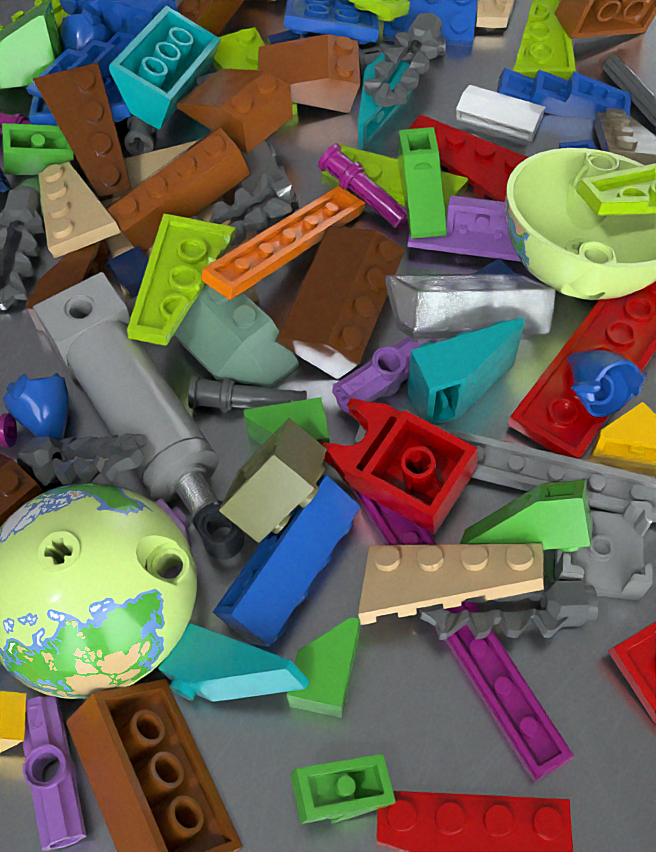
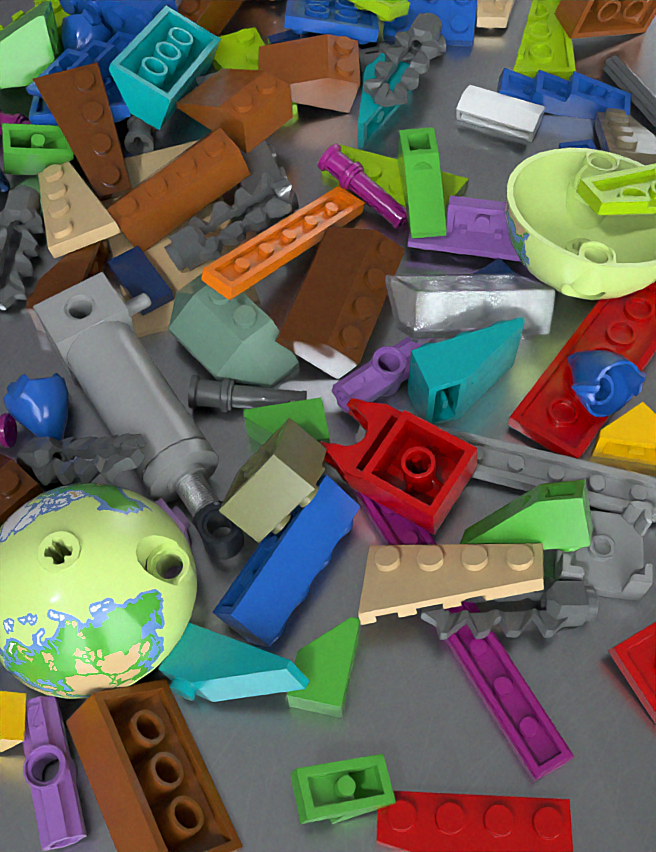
lime wing [127,213,236,346] -> none
red wing [409,114,529,202] -> none

